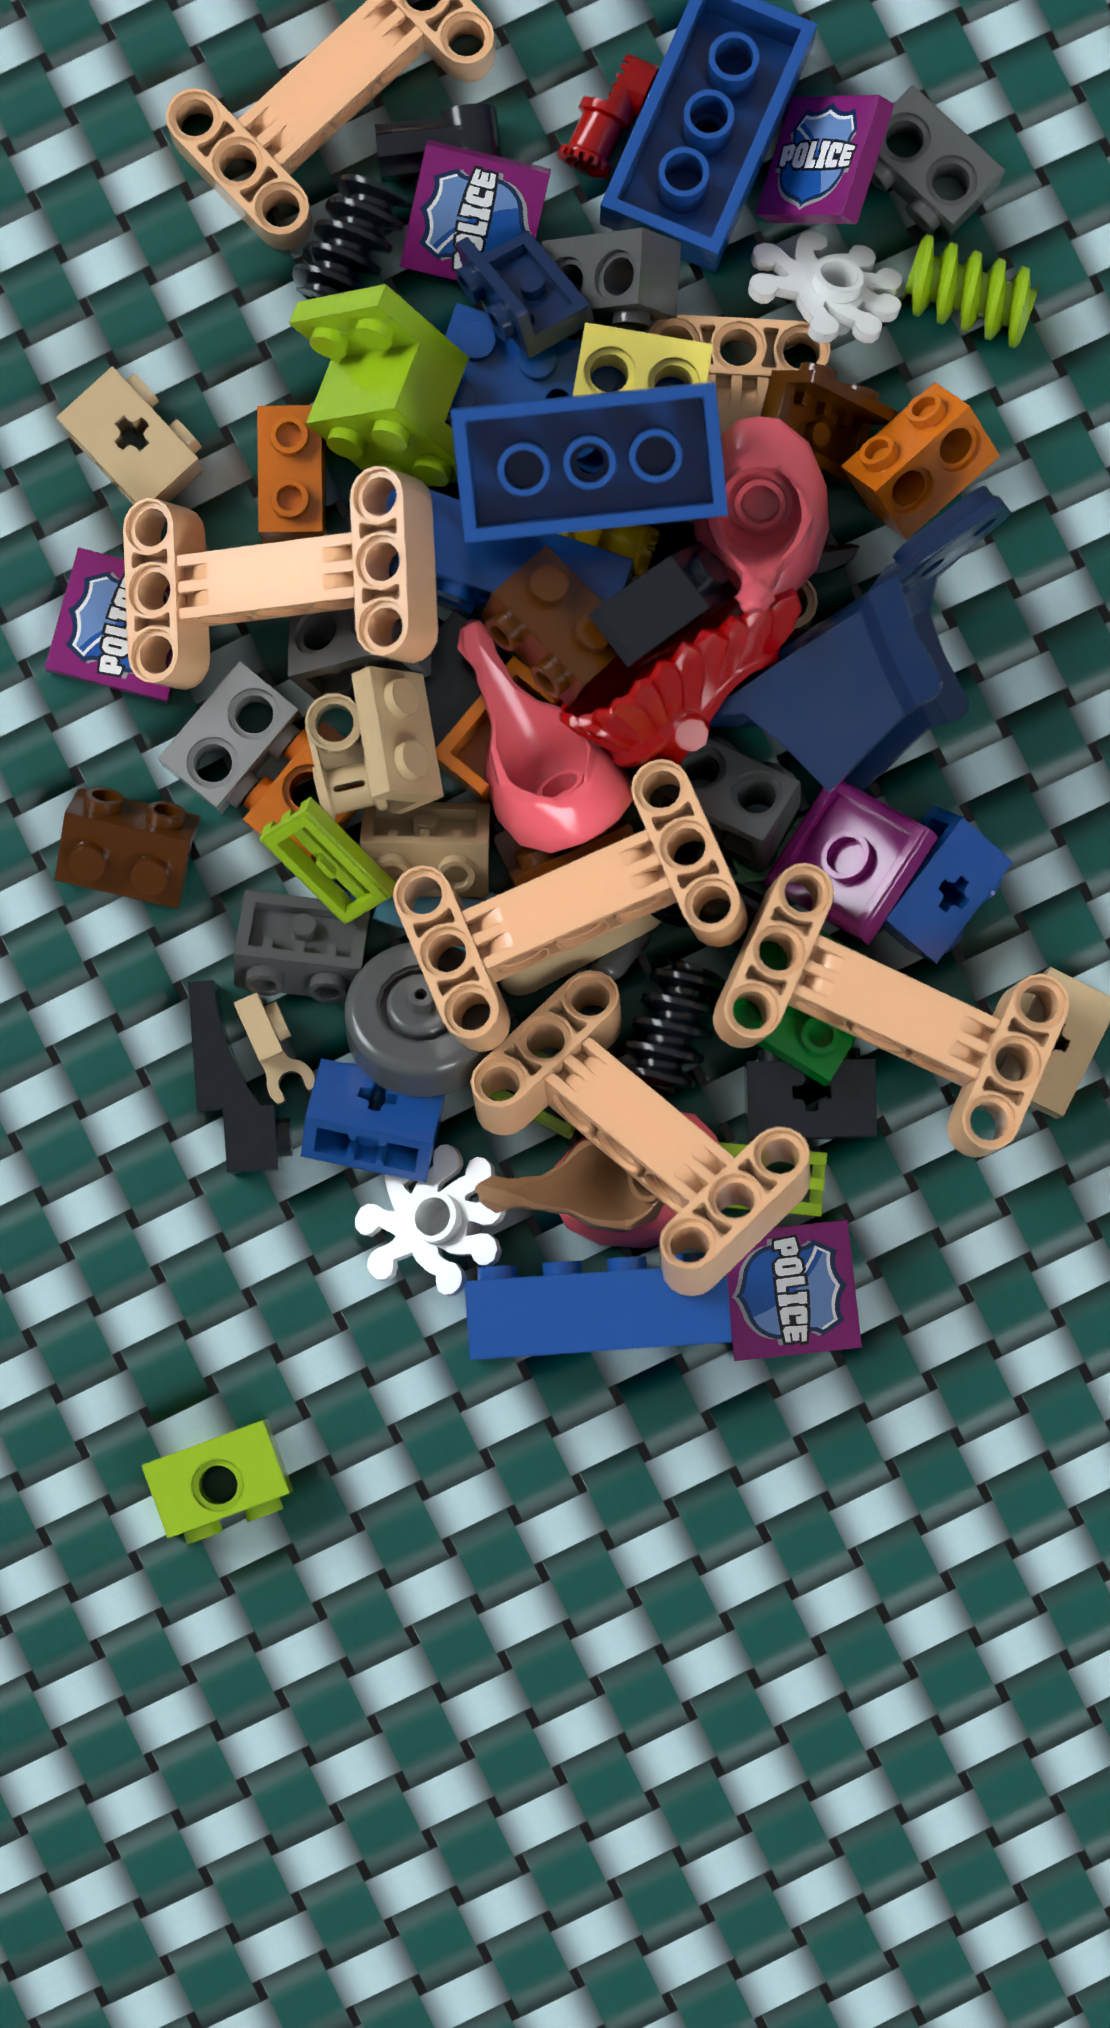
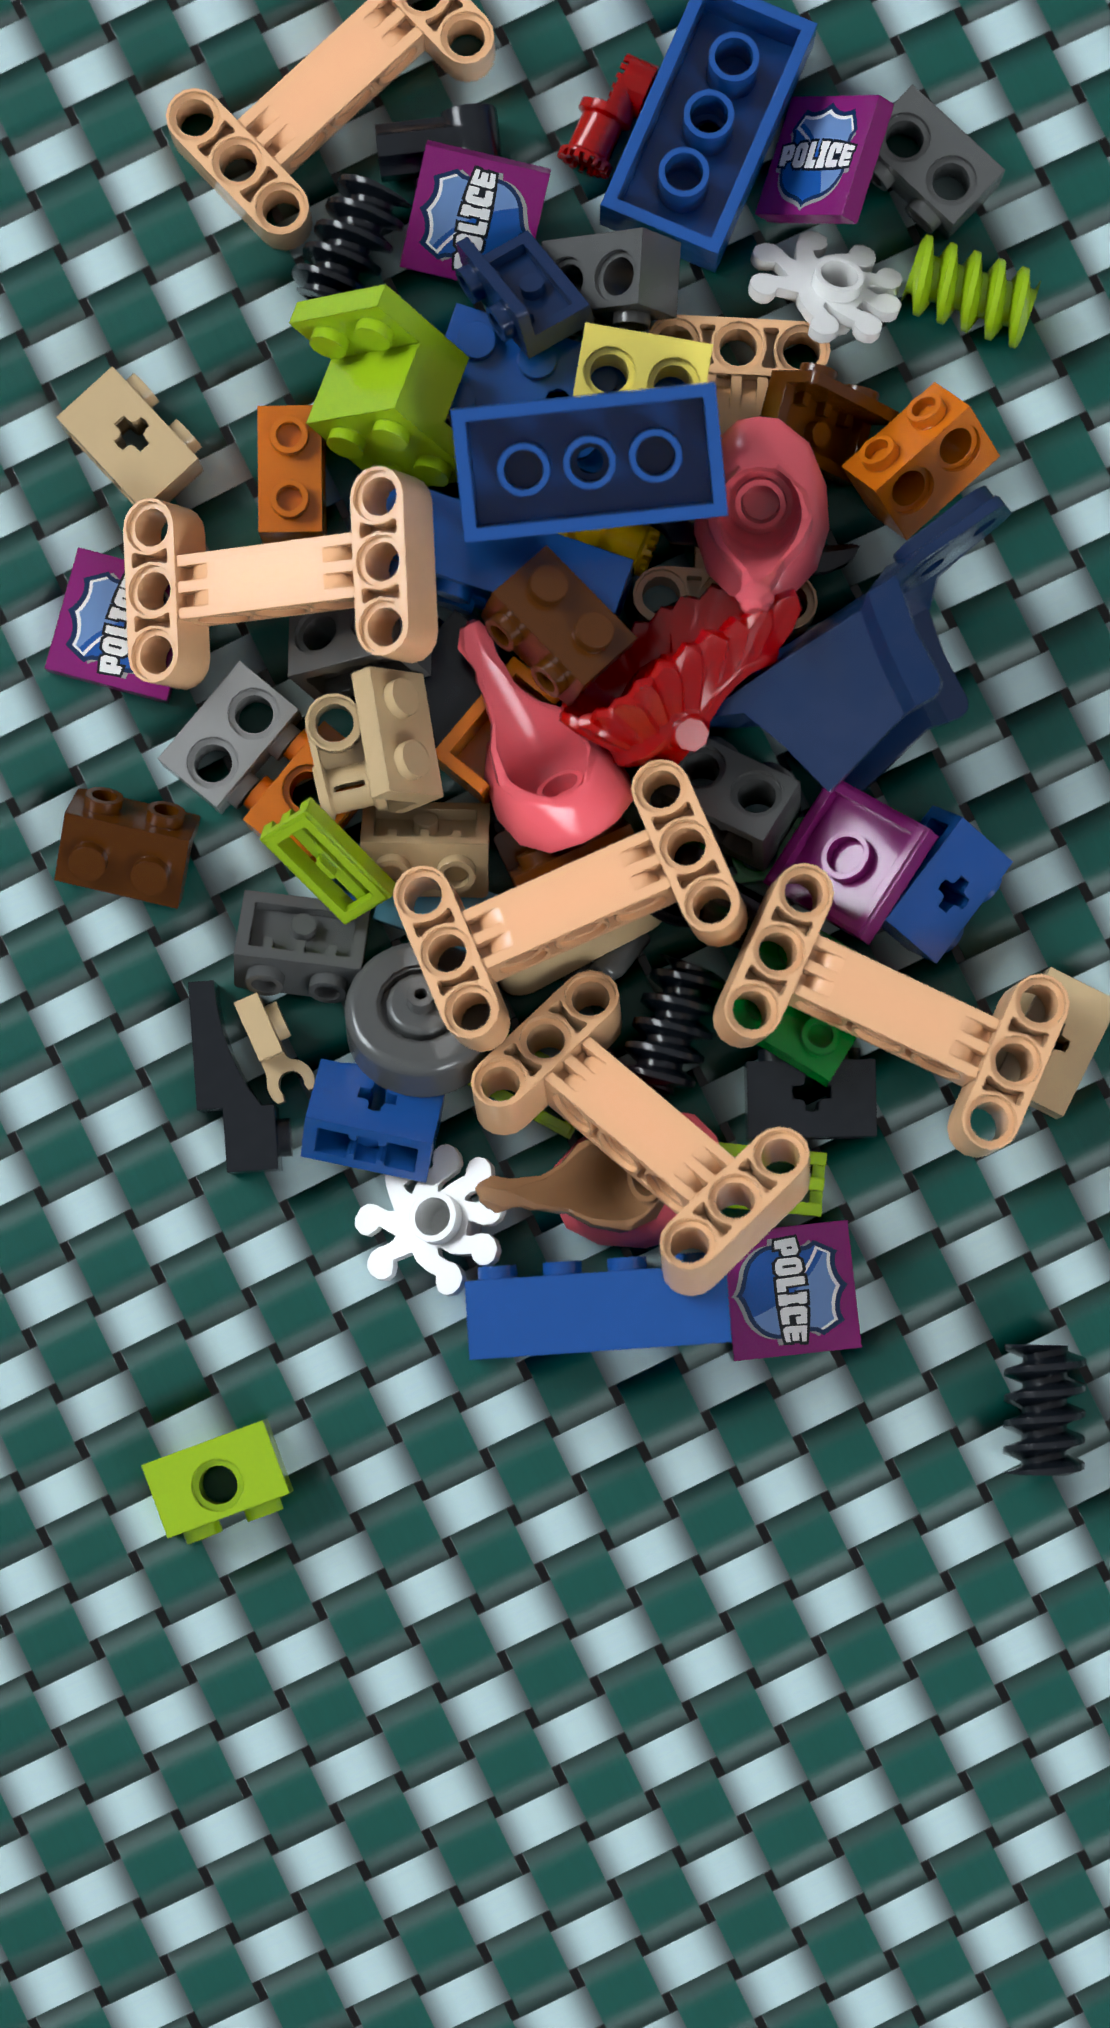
black slope [588,542,739,668] -> none
none -> black piece [1003,1344,1086,1476]

